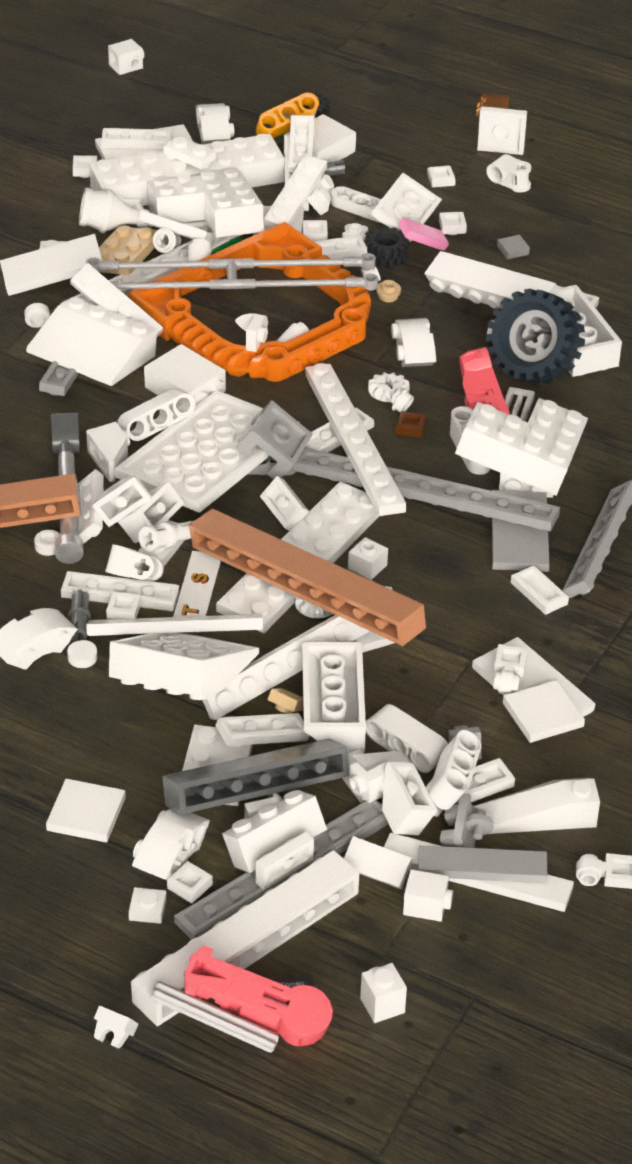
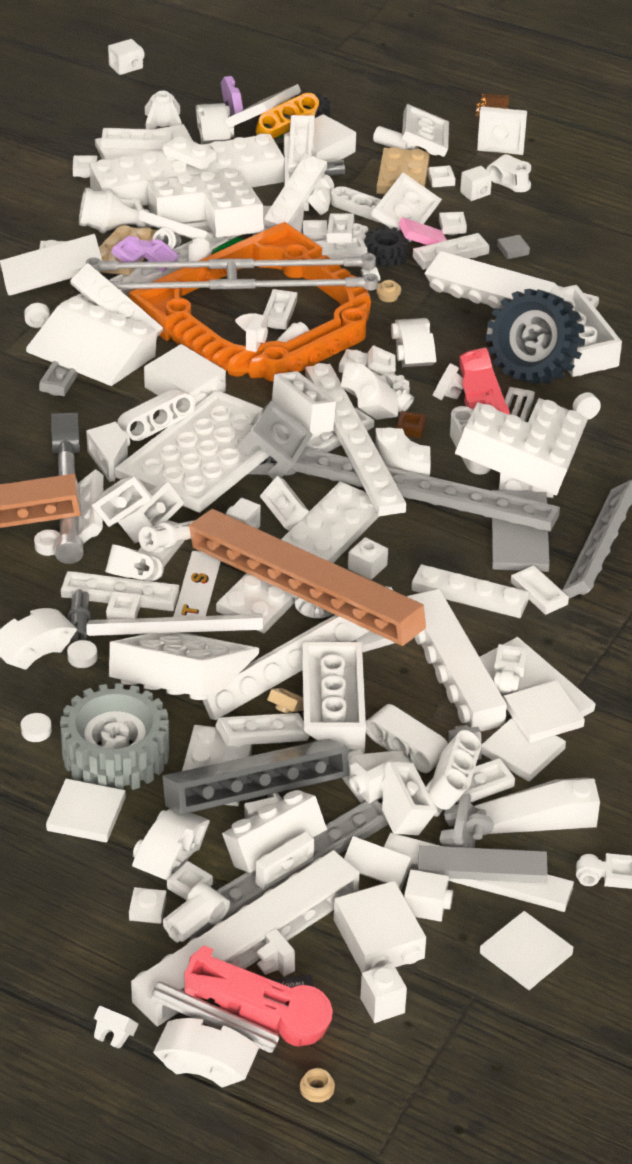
none -> white tile [21,713,52,742]
none -> light grey wheel [60,683,169,790]
none -> lavender tile [111,236,180,273]
none -> white brick [145,91,181,129]
none -> white brick [153,1018,259,1087]
none -> white piece [163,882,230,943]
none -> lavender tile [221,76,243,116]
none -> white tile [225,84,301,127]
none -> white plate [226,498,260,529]
none -> white tile [257,929,295,977]
none -> white plate [263,289,297,330]
none -> white brick [272,371,336,436]
none -> tan plate [300,1068,335,1102]
none -> white plate [327,213,354,245]
none -> white brick [334,881,426,973]
none -> white plate [339,349,368,373]
none -> white brick [341,362,398,420]
none -> white plate [368,346,396,374]
none -> white cylinder [373,126,419,150]
none -> white brick [375,427,431,476]
none -> tan plate [376,147,430,194]
none -> white plate [402,104,449,157]
none -> white brick [407,589,507,731]
none -> white plate [412,565,529,618]
none -> white plate [413,233,489,270]
none -> white tile [433,363,464,400]
none -> white plate [460,166,492,201]
none -> white tile [480,911,573,990]
none -> white tile [481,718,566,782]
none -> white tile [573,393,600,419]

